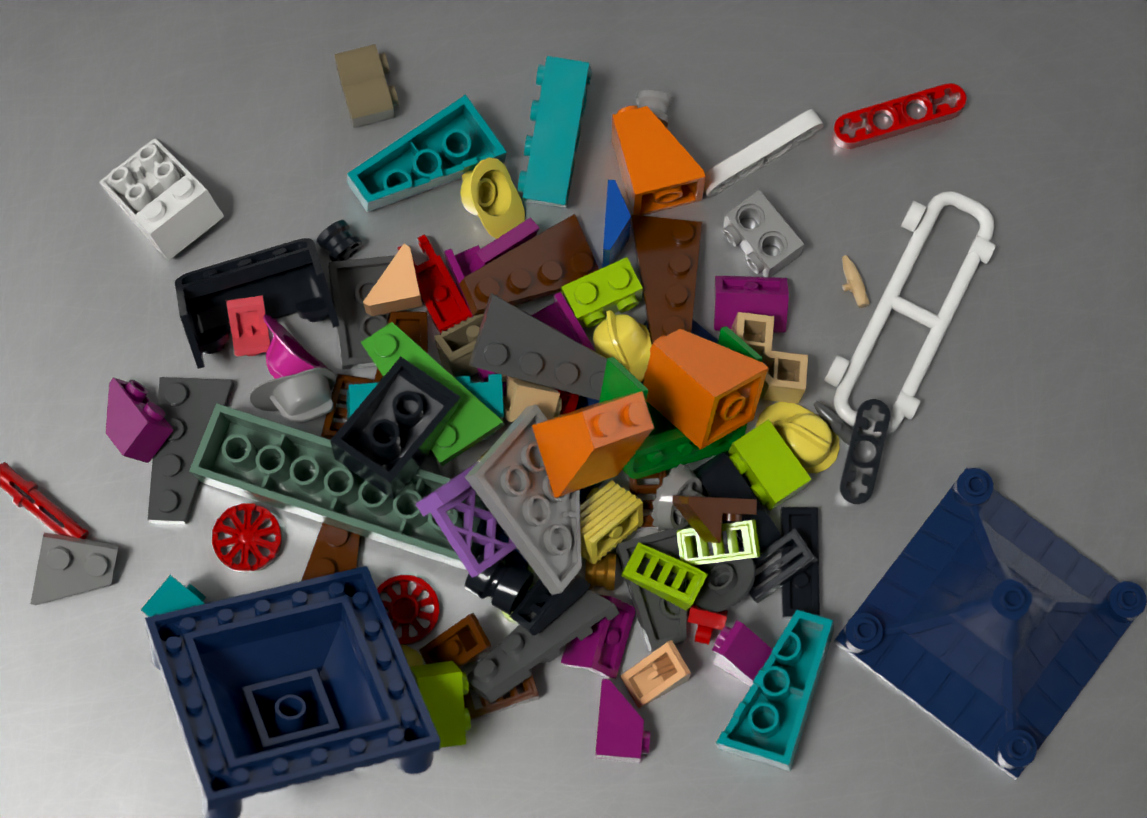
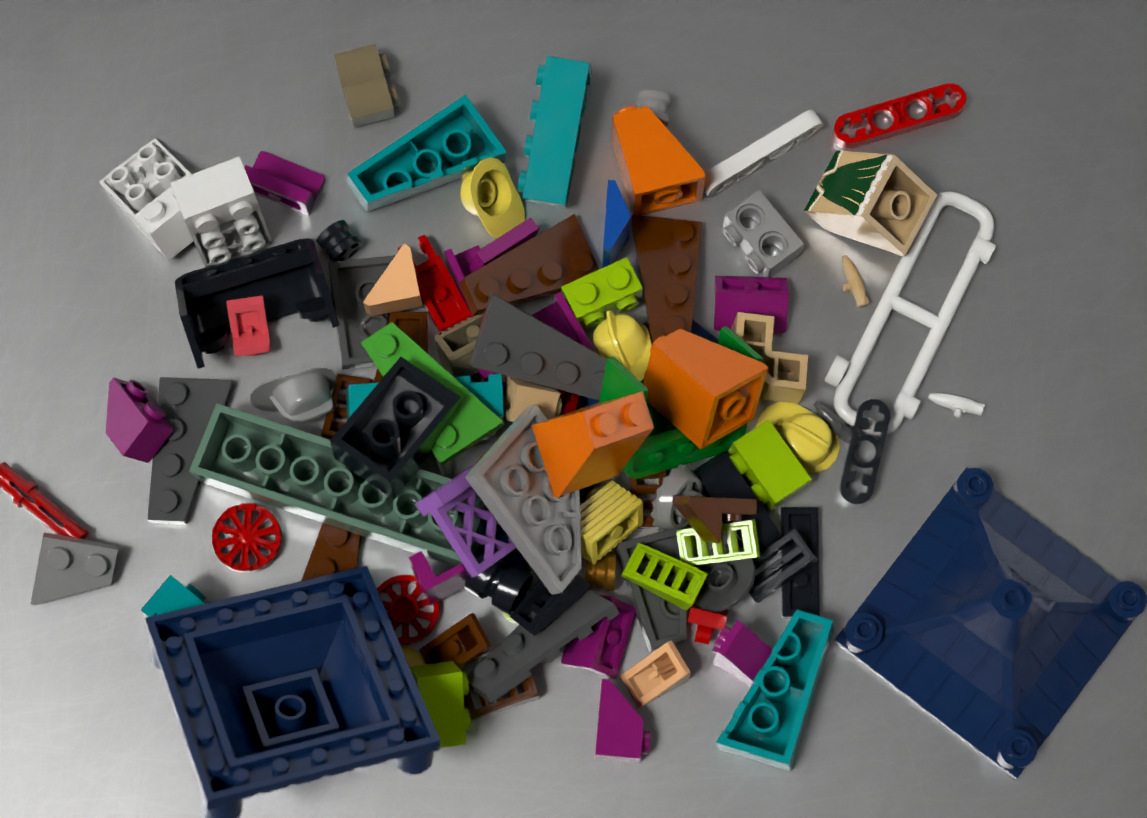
dark pink piece [263,314,328,379] -> none
none -> white slope [170,156,272,267]
none -> magenta panel [244,151,325,216]
none -> magenta panel [408,551,468,606]
none -> tan slope [804,151,937,256]
none -> white helmet [928,393,985,418]

